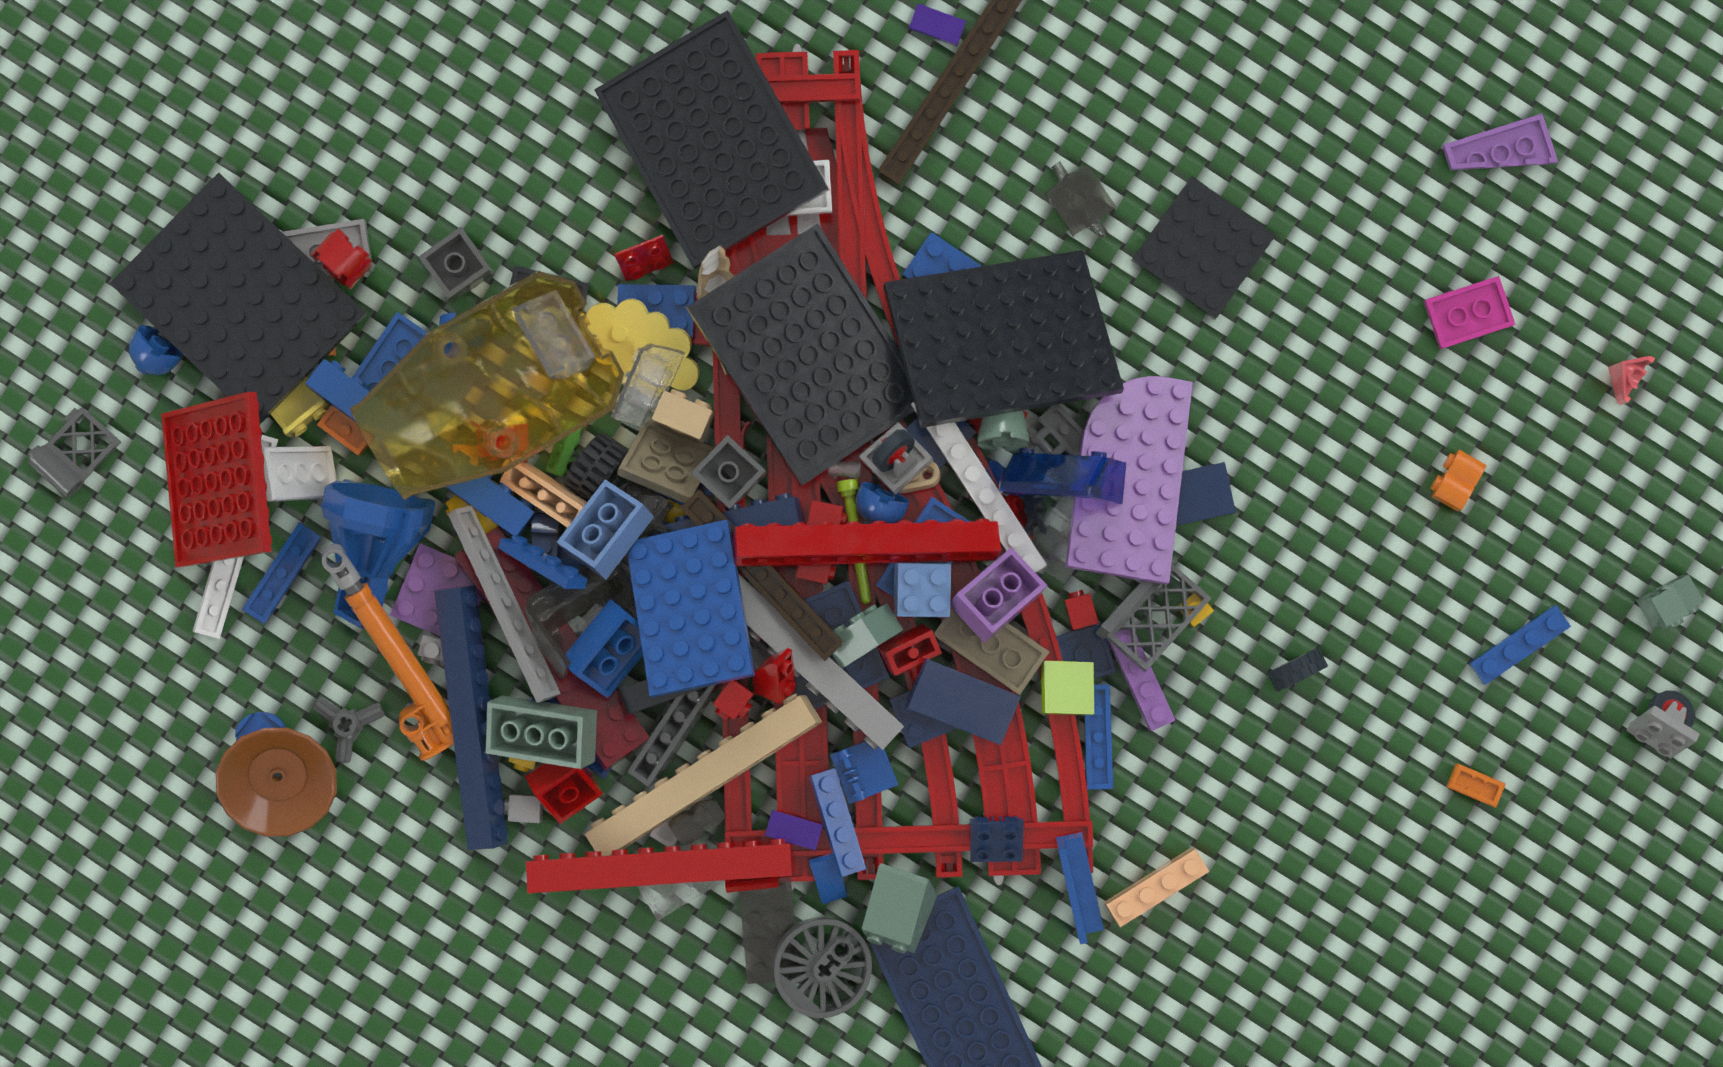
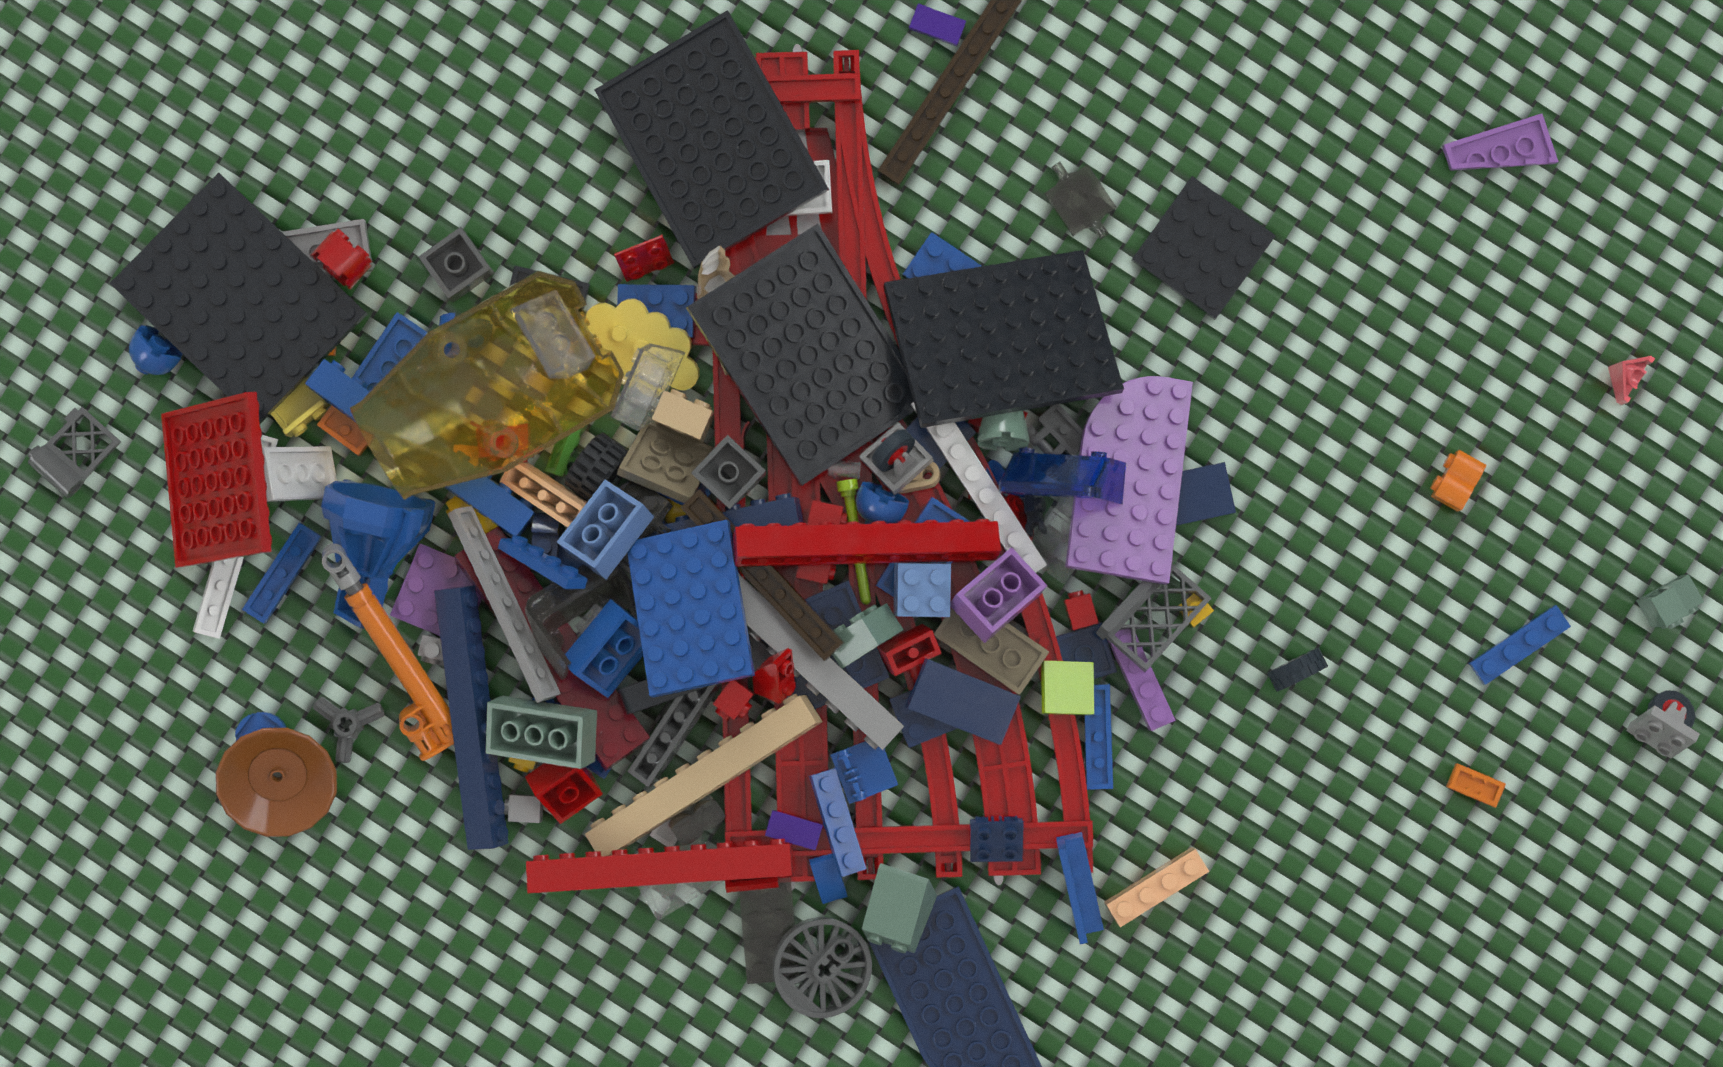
dark pink plate [1424,276,1516,350] -> none

